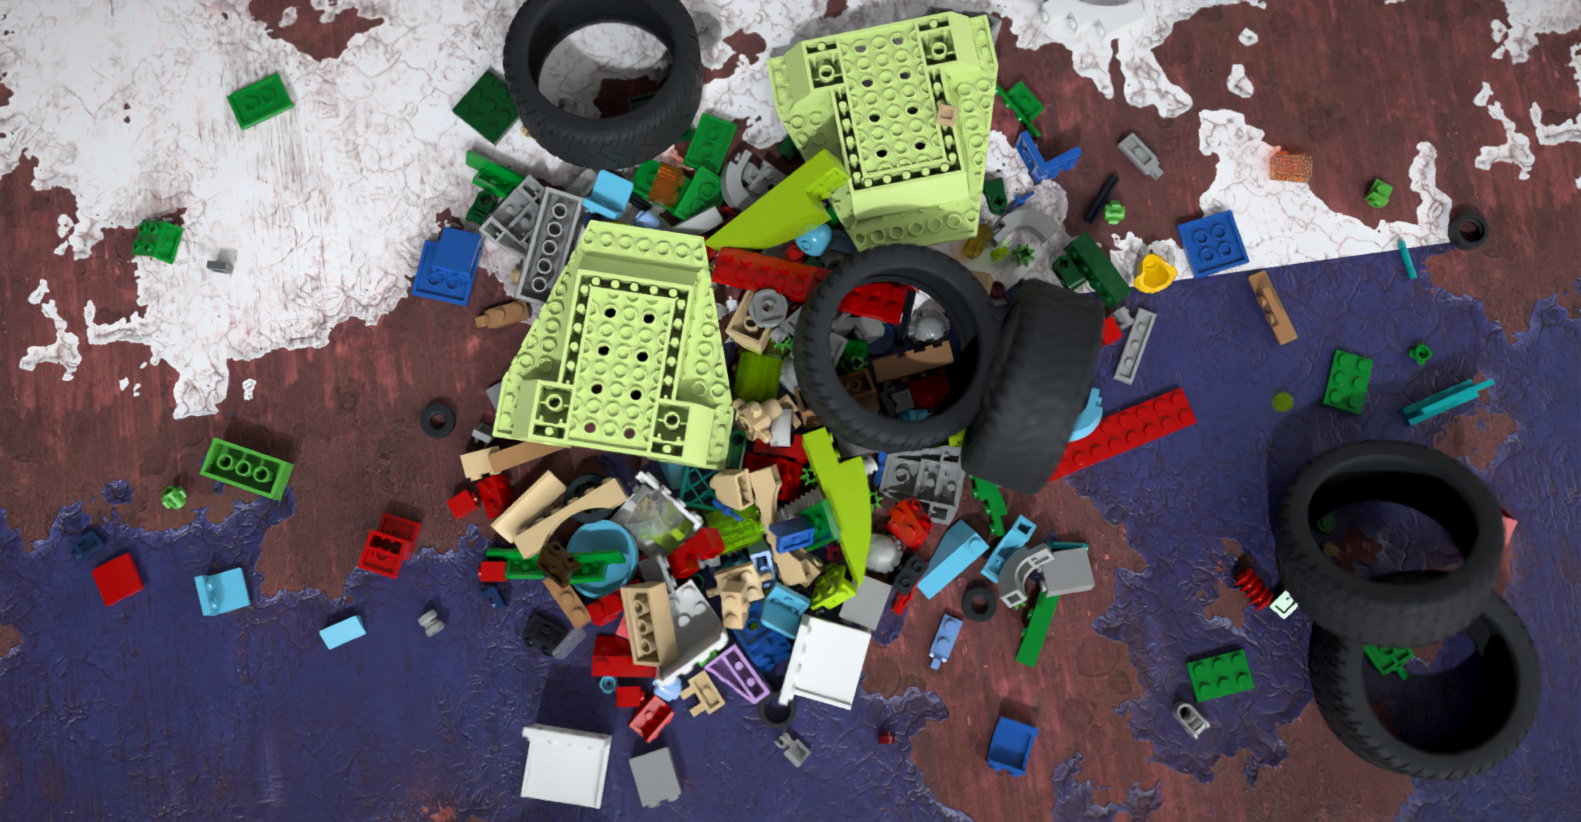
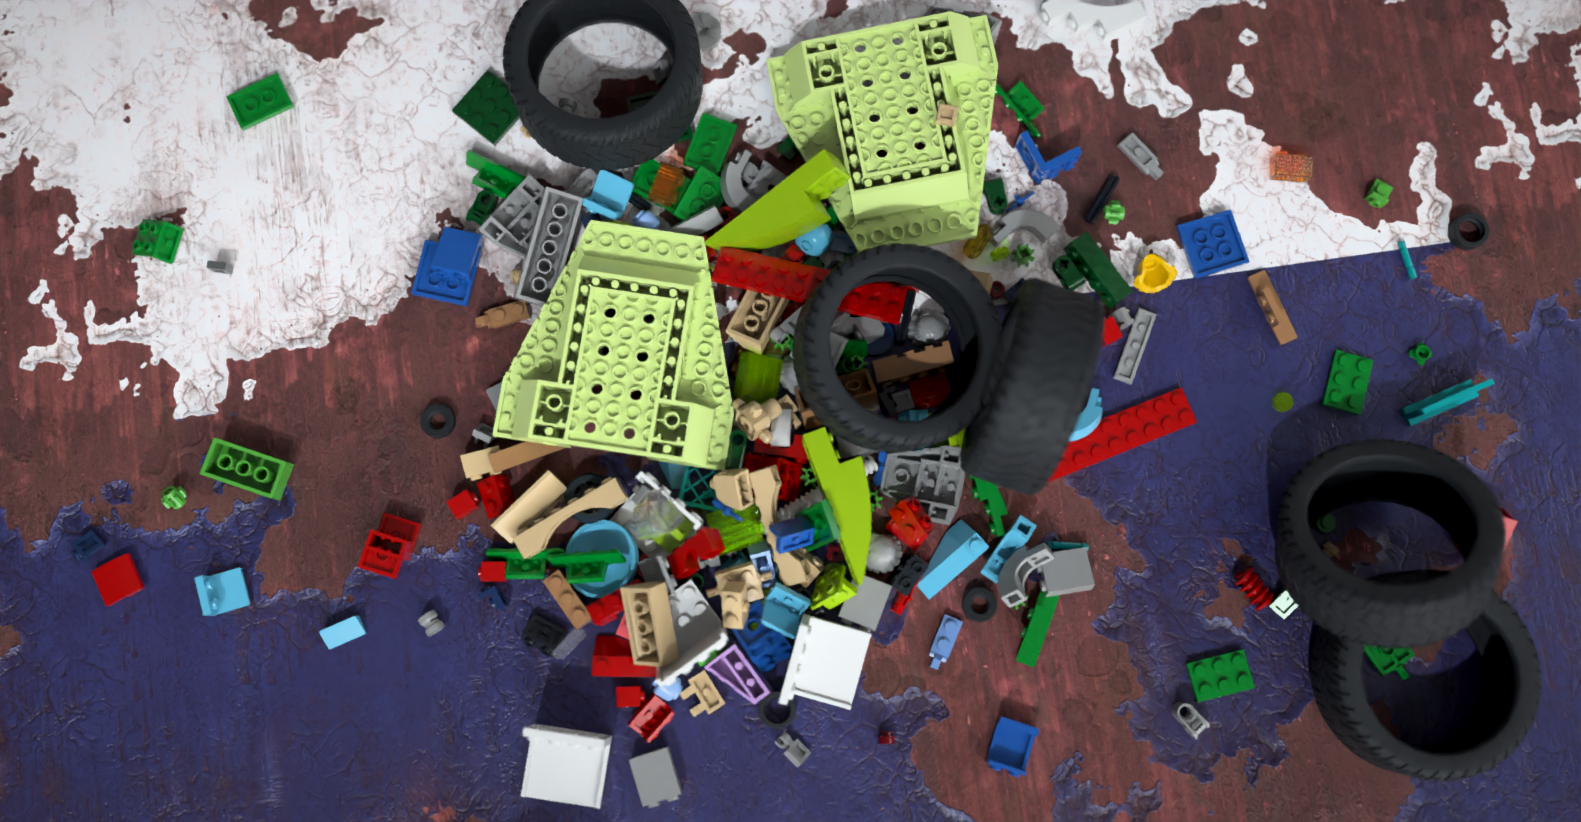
dark brown bracket [536,541,582,589] -> none
medium azure plate [599,676,618,694] -> none
light grey plate [749,289,788,328] -> none

